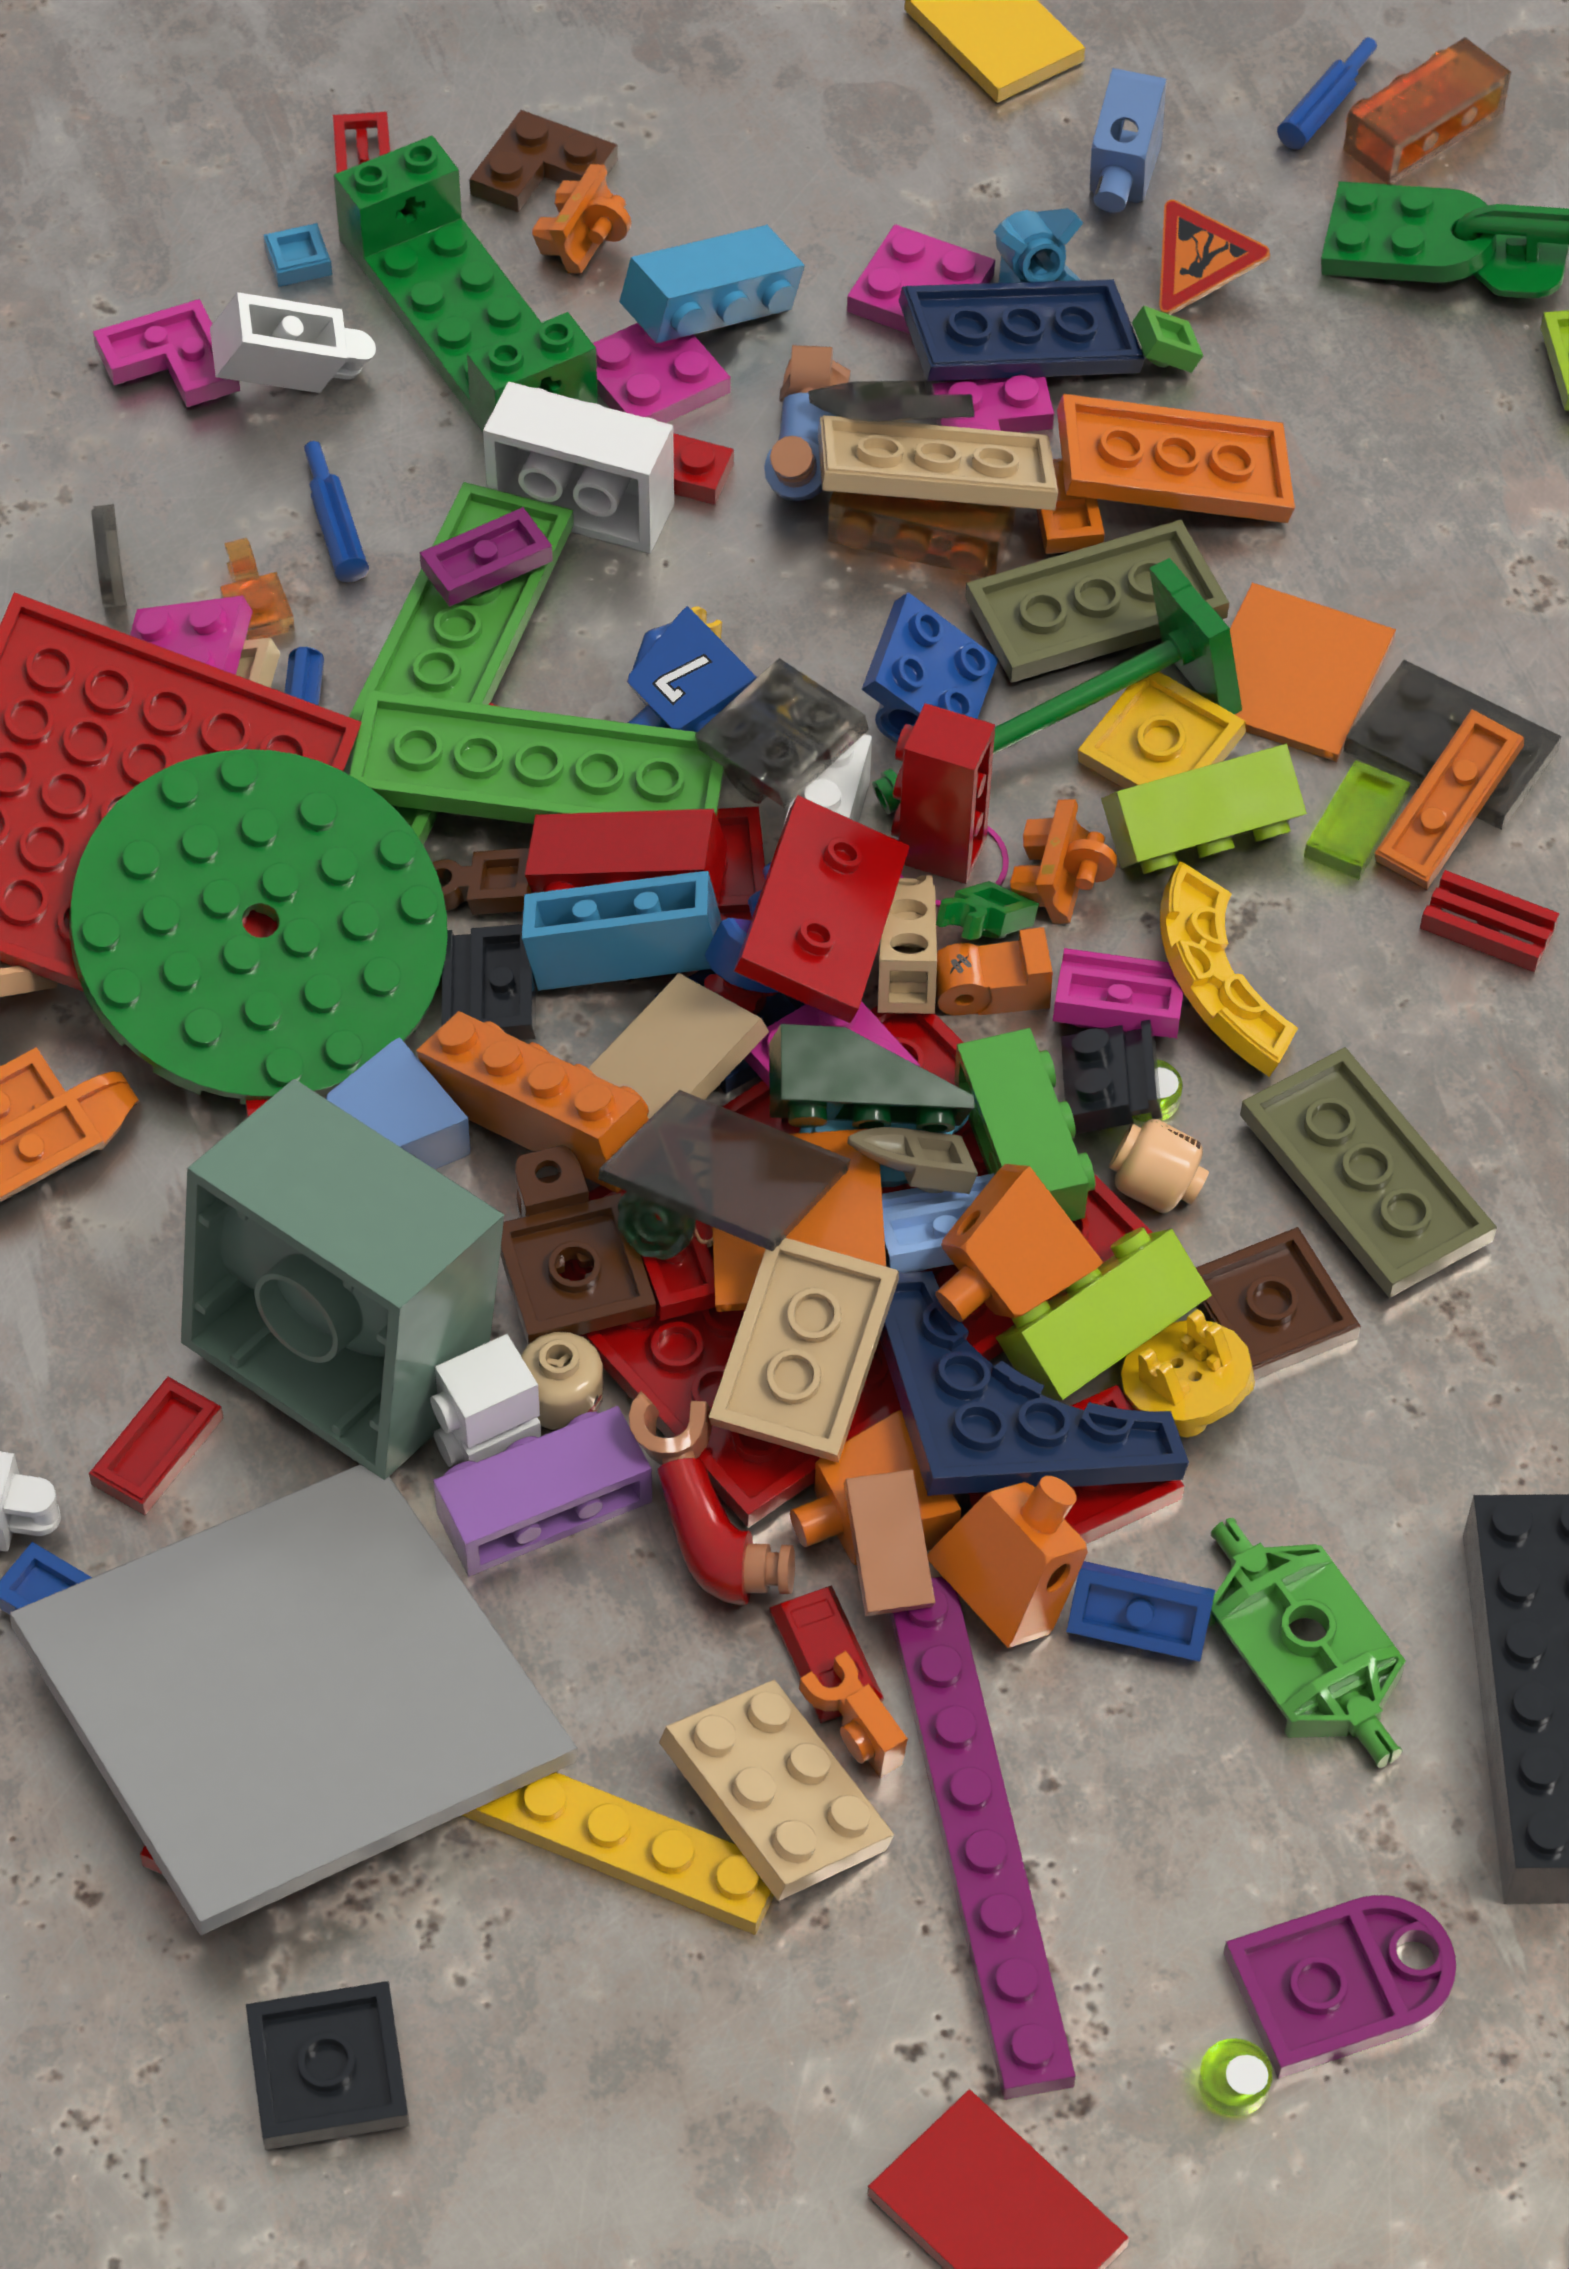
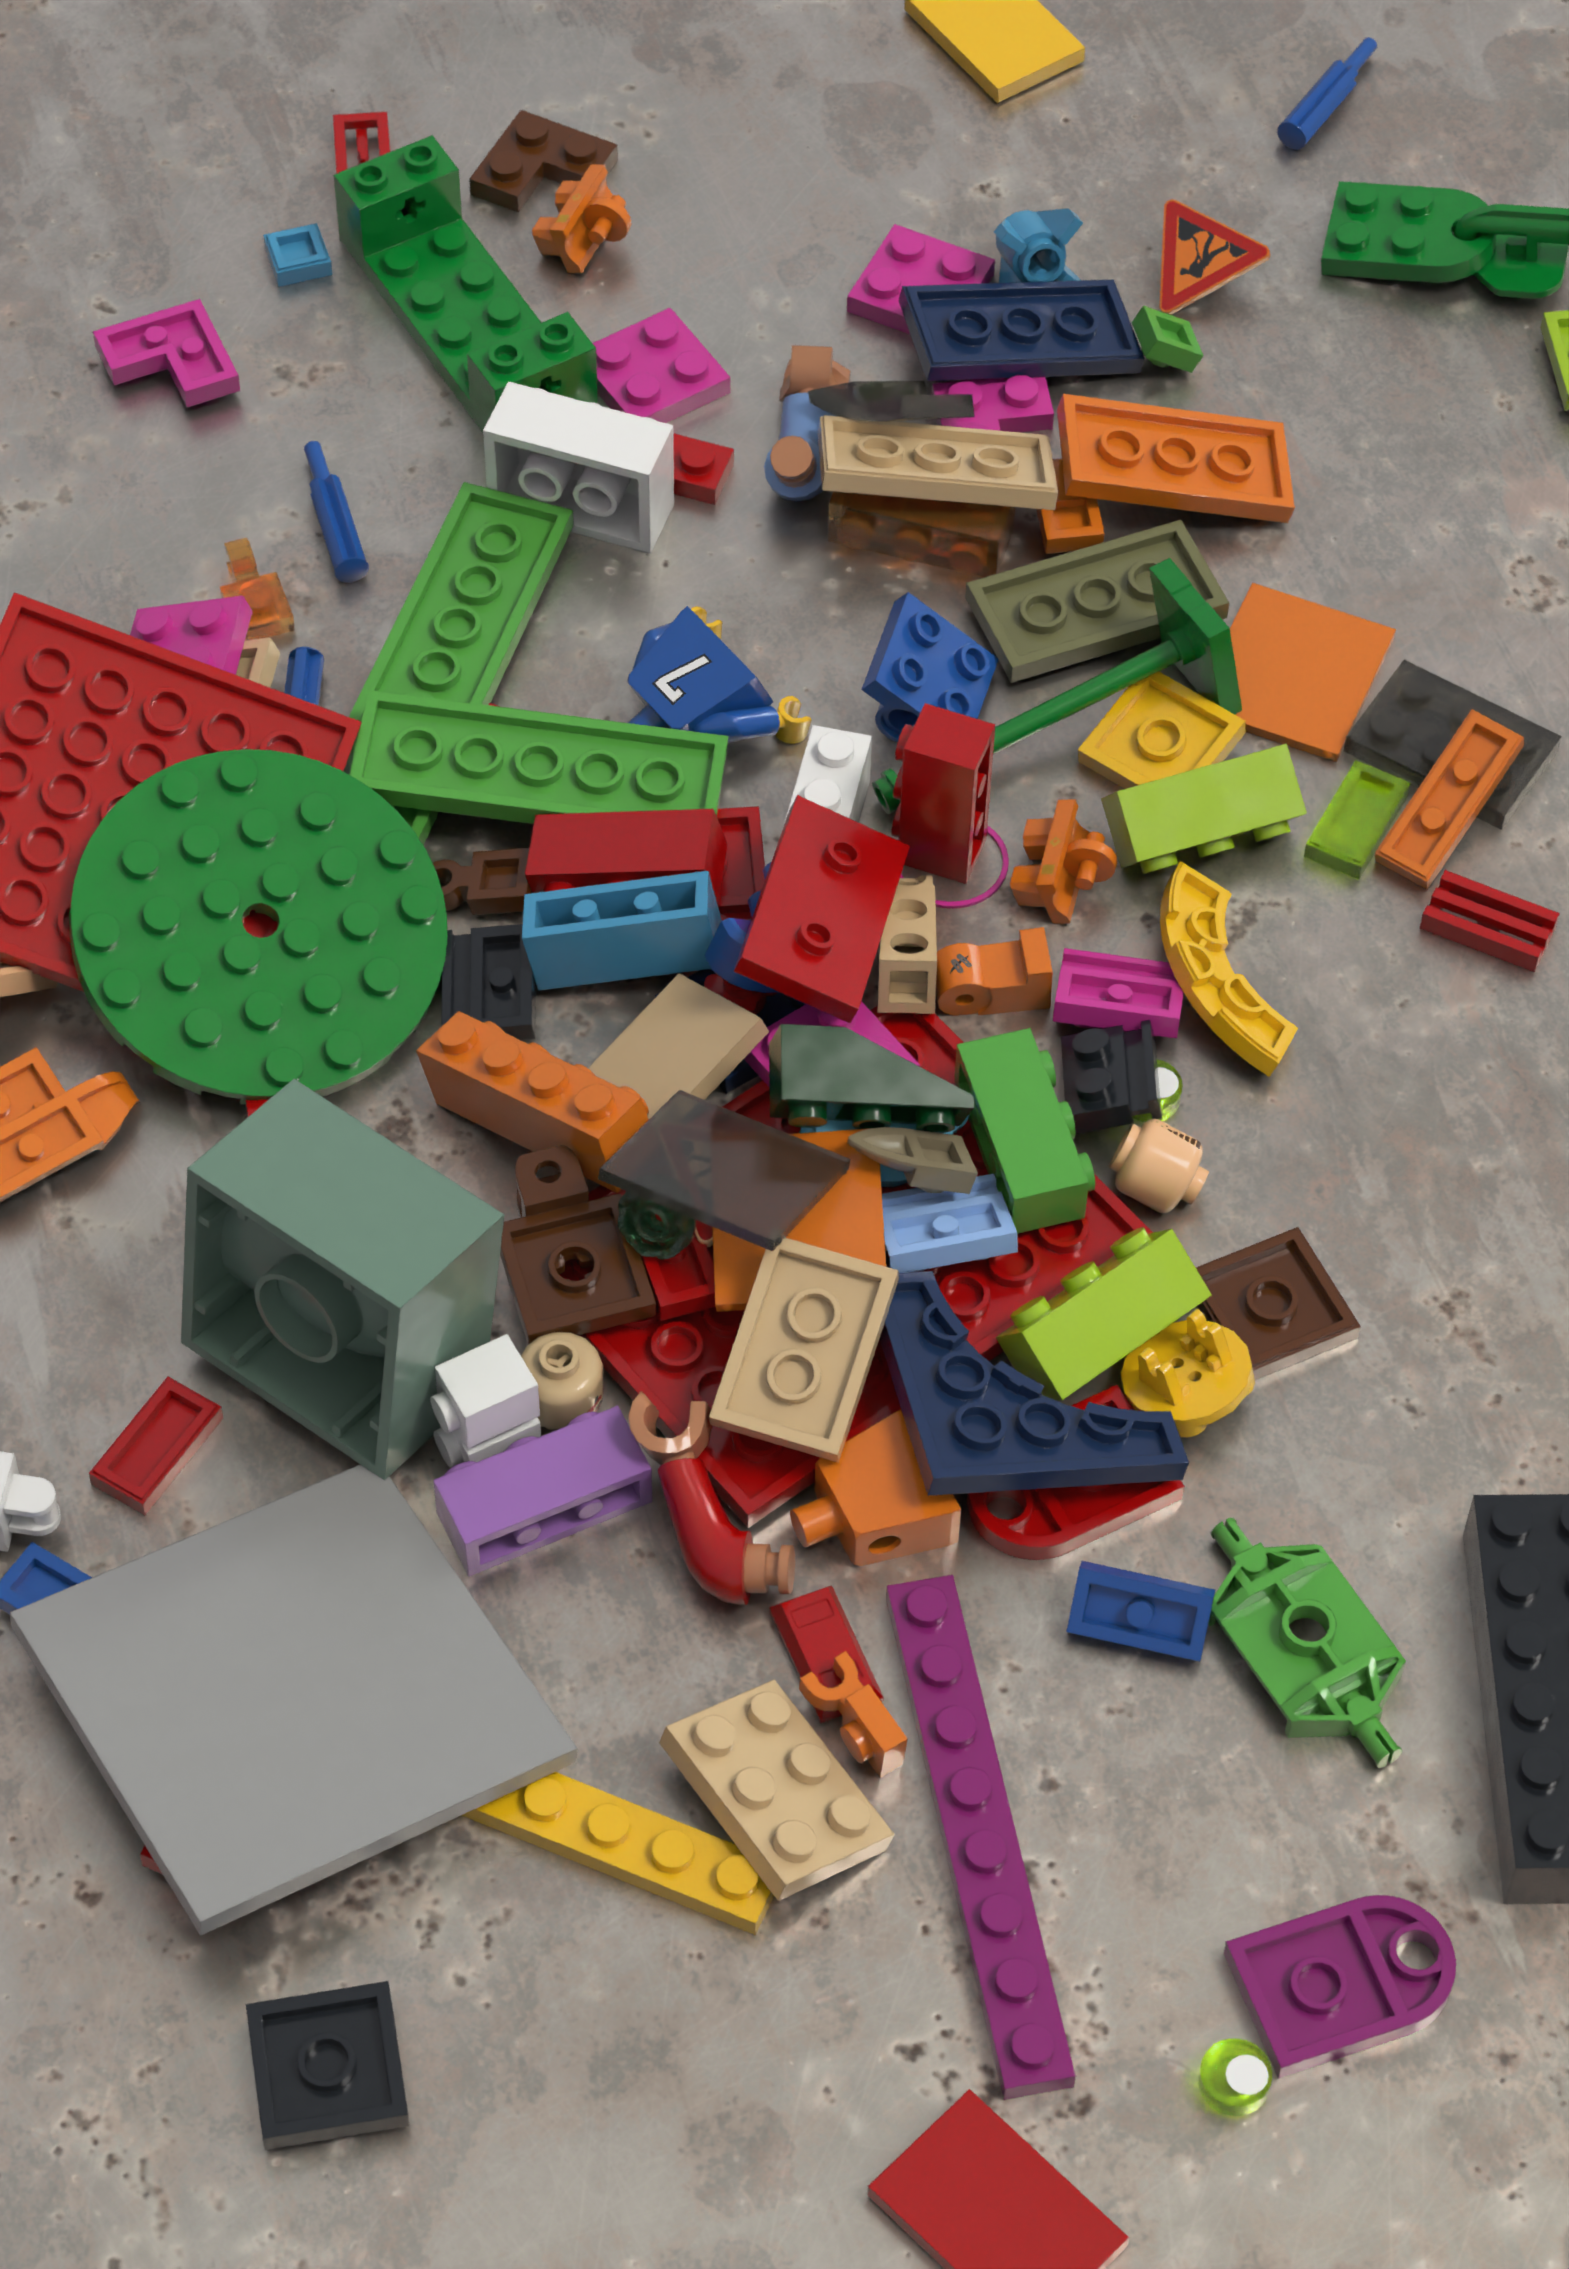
clear smoke tile [91,504,127,608] -> none
white brick [210,292,376,393] -> none
medium blue torso [325,1037,471,1169] -> none
magenta plate [420,507,553,607] -> none
dark azure brick [619,225,805,343] -> none
clear smoke plate [695,658,869,808] -> none
nougat tile [844,1469,935,1617] -> none
orange torso [927,1476,1088,1648] -> none
orange torso [935,1164,1104,1322] -> none
green plate [936,881,1039,940] -> none
medium blue torso [1090,68,1166,213] -> none
olive plate [1240,1047,1497,1298] -> none
clear orange brick [1343,37,1511,185] -> none

